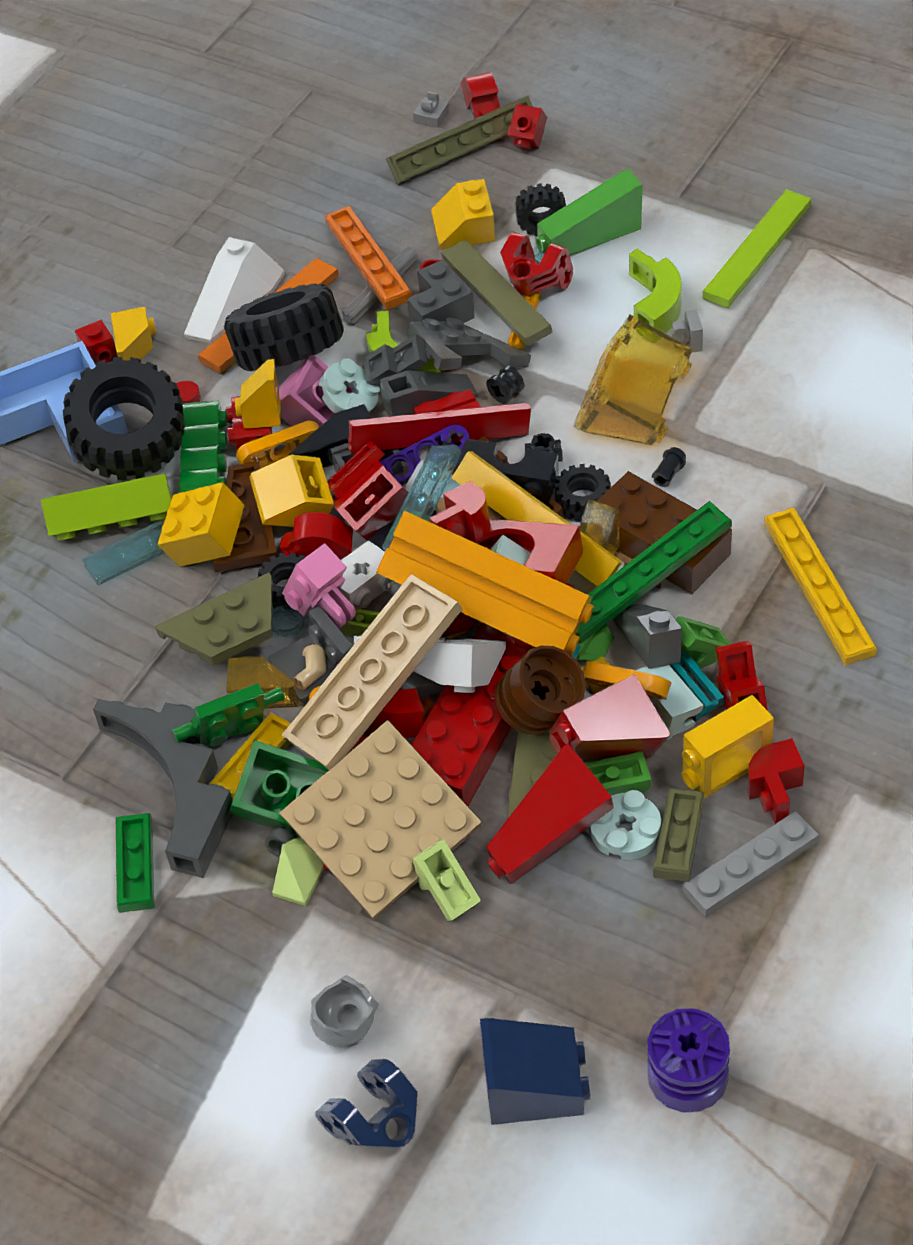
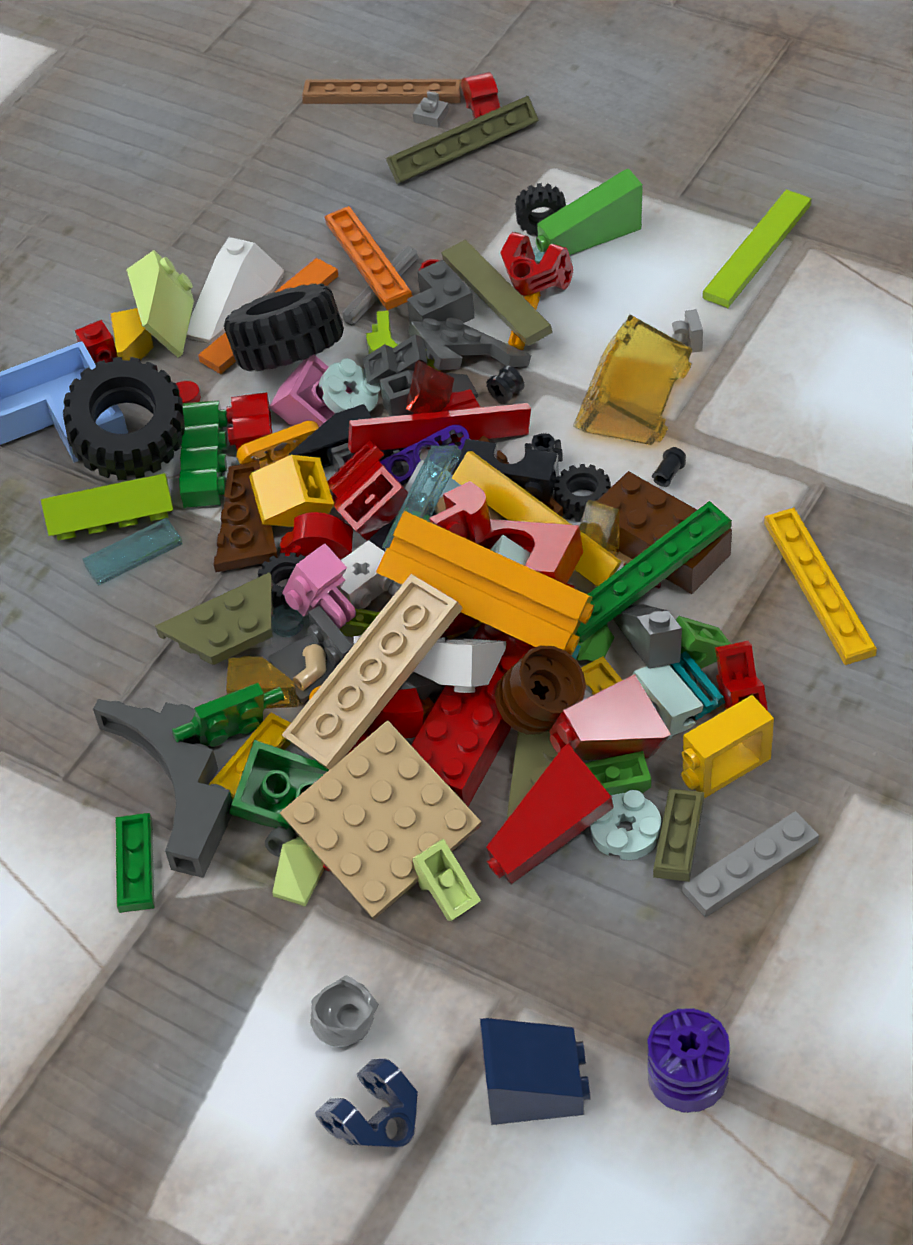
yellow brick [157,482,245,567] -> none
yellow slope [235,359,281,428] -> none
yellow slope [431,179,495,250] -> none
red brick [508,104,547,150] -> none
light orange beam [583,661,672,700] -> none
lime arch [629,248,682,342] -> none
red brick [747,738,805,824] -> none
none -> yellowish green slope [126,250,194,358]
none -> medium nougat tile [302,79,462,104]
none -> clear red slope [406,360,455,414]

